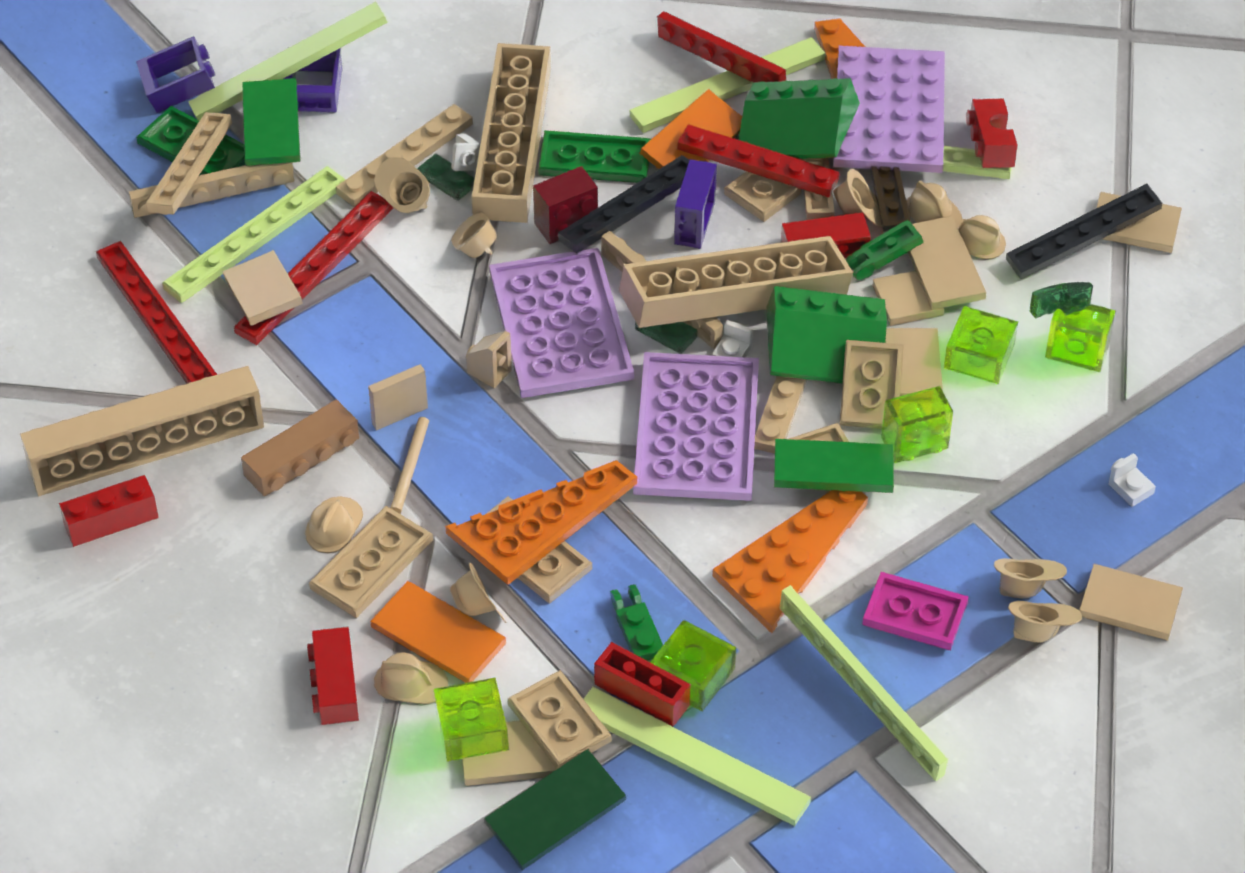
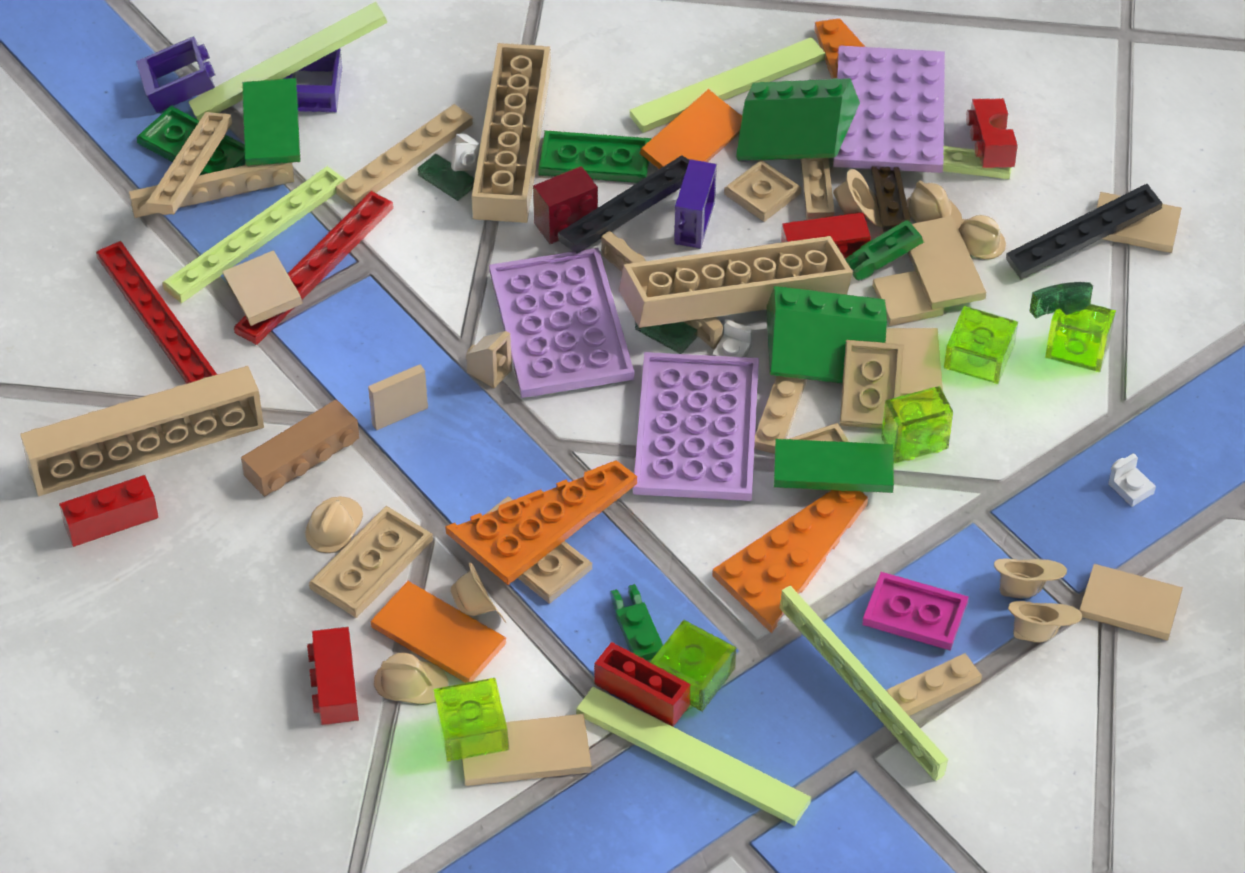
tan piece [374,157,430,213] -> none
tan bar [390,417,429,514] -> none
tan piece [451,212,497,258] -> none
dark green tile [484,749,626,870] -> none
tan tile [507,670,612,769] -> none
red plate [657,11,786,83] -> none
red plate [677,124,840,198] -> none
none -> tan plate [886,653,982,716]

